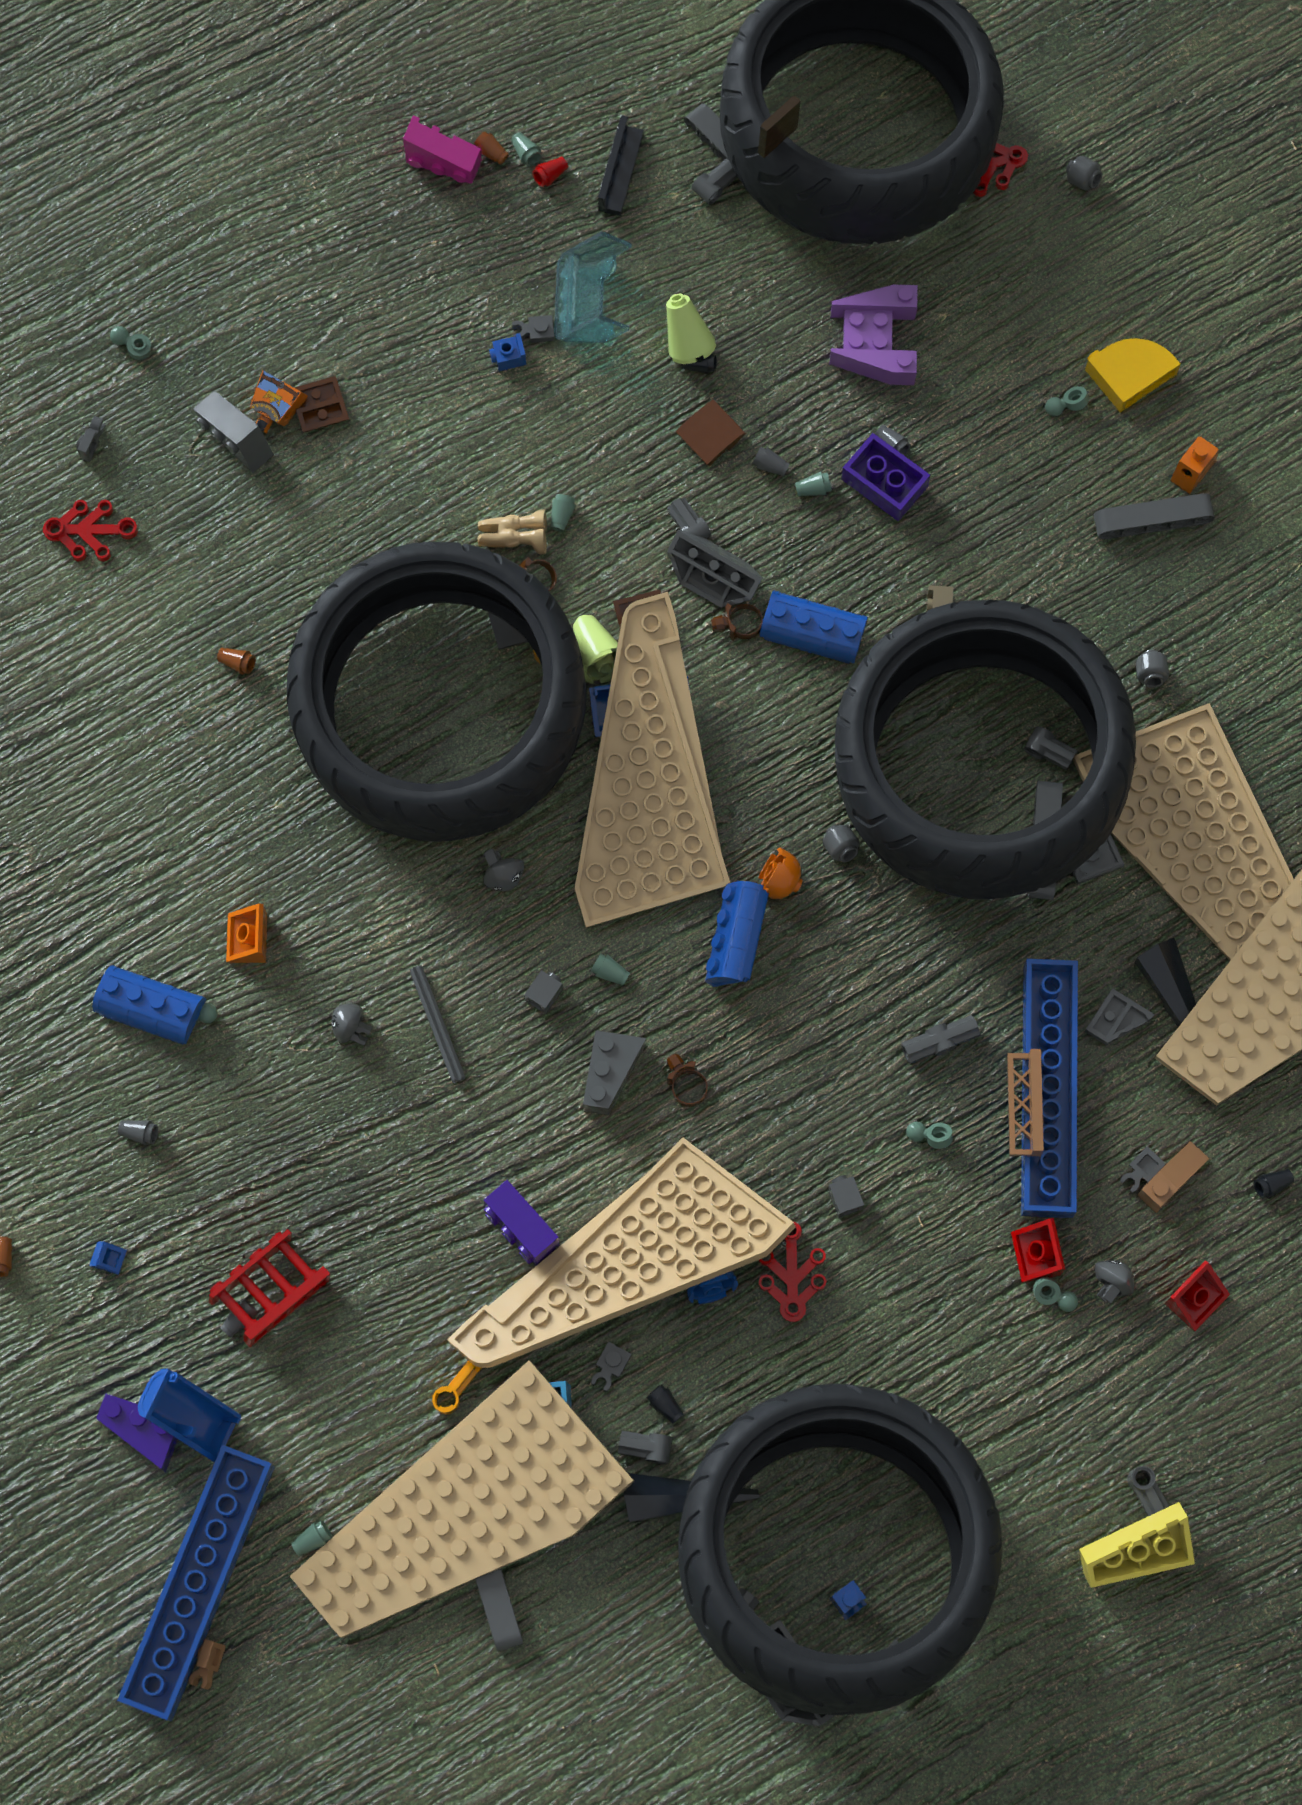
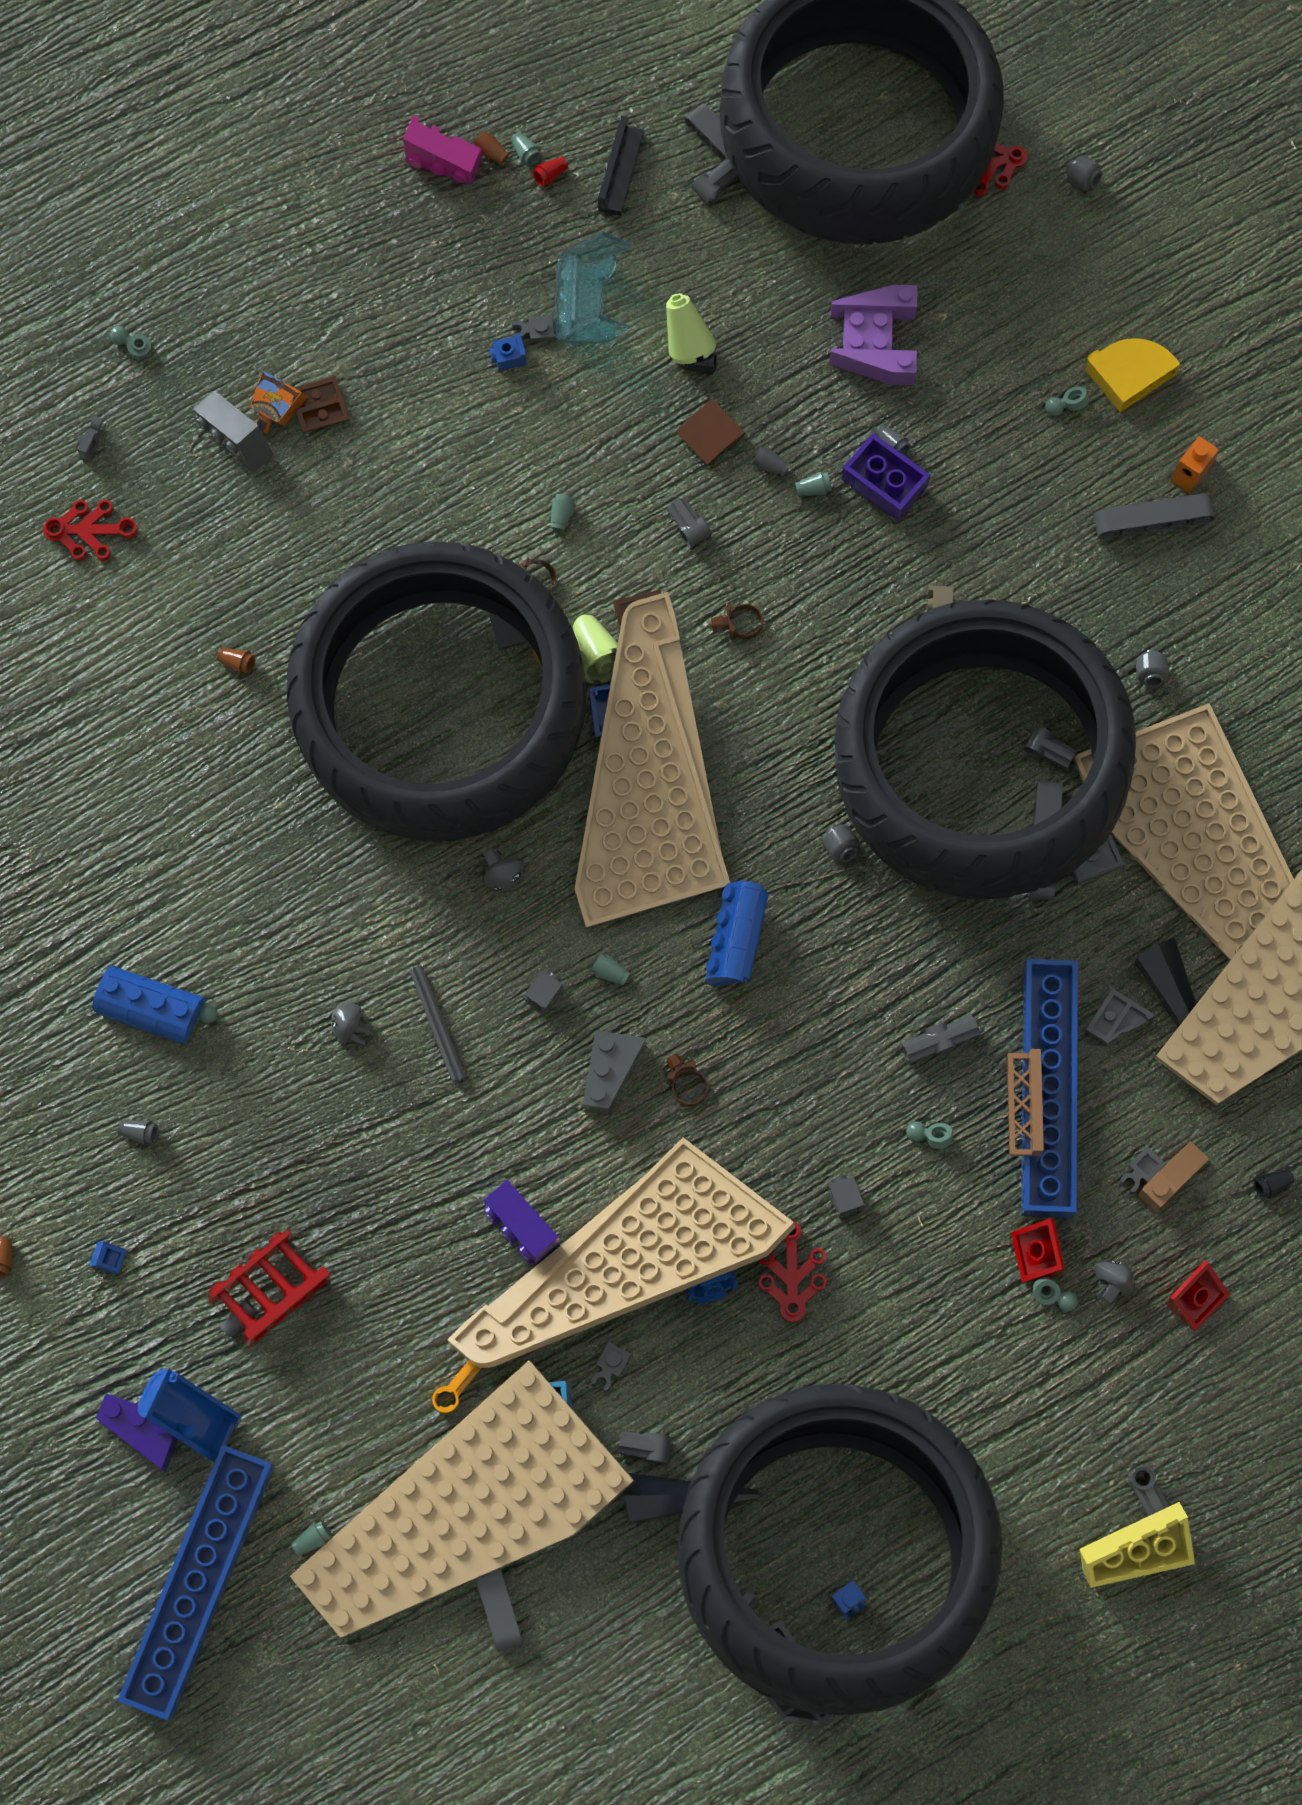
medium nougat plate [189,1639,226,1690] -> none
orange slope [226,903,267,963] -> none
tan piece [478,510,547,554] -> none
black cone [646,1384,684,1424] -> none
dark grey wedge [667,530,763,608] -> none
dark brown tile [758,96,801,158] -> none
orange cylinder [758,848,803,899] -> none
blue container [760,590,868,664] -> none

